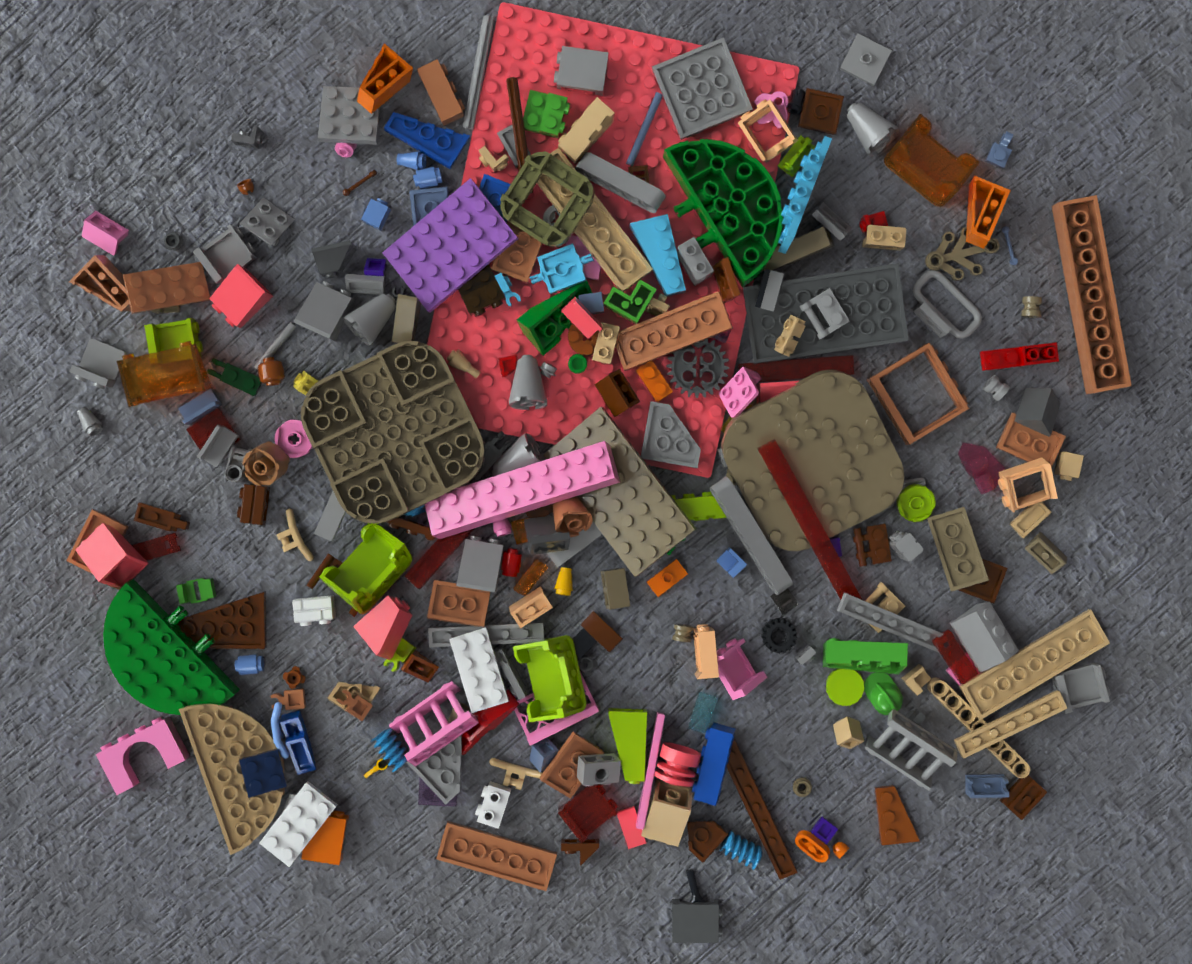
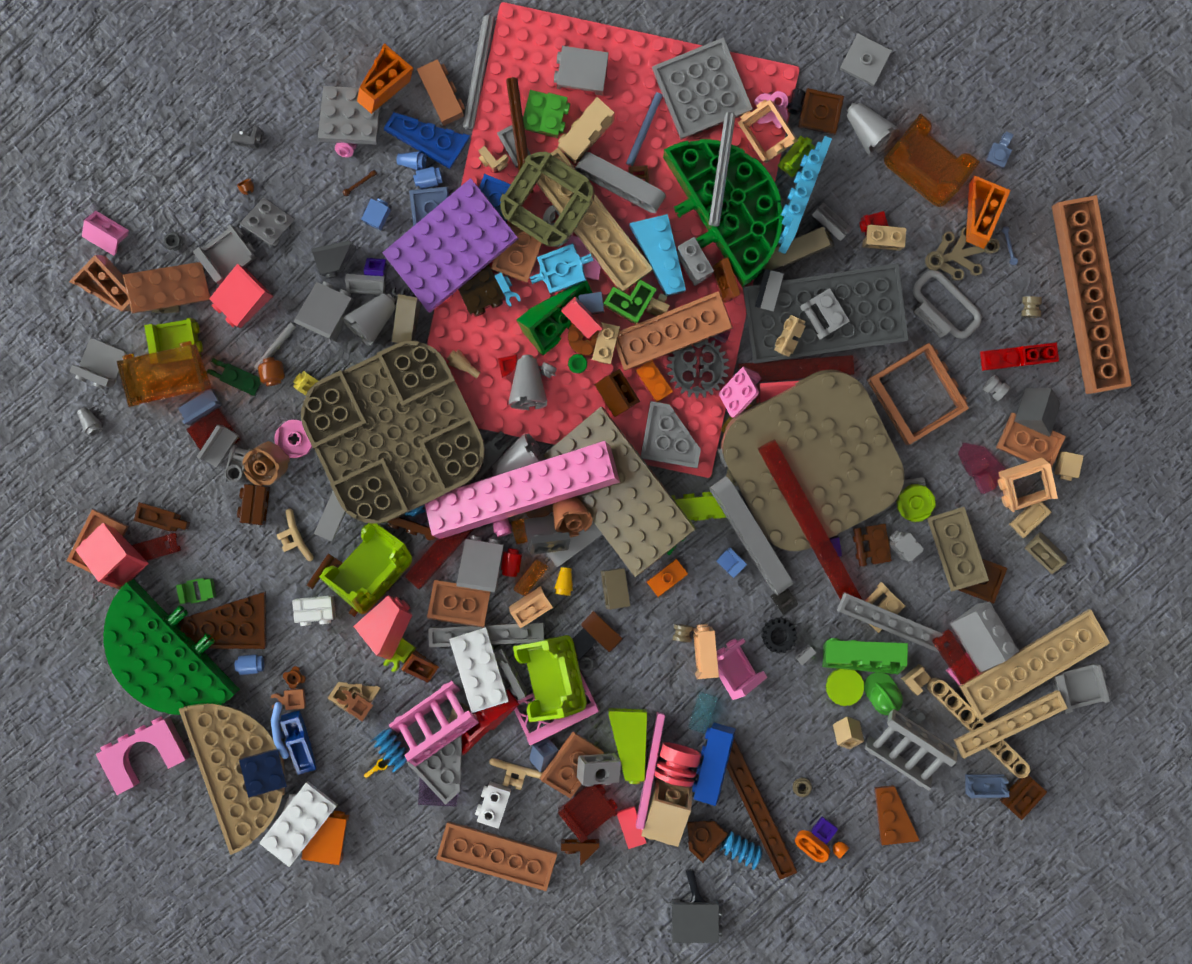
none -> light grey axle [709,112,736,227]

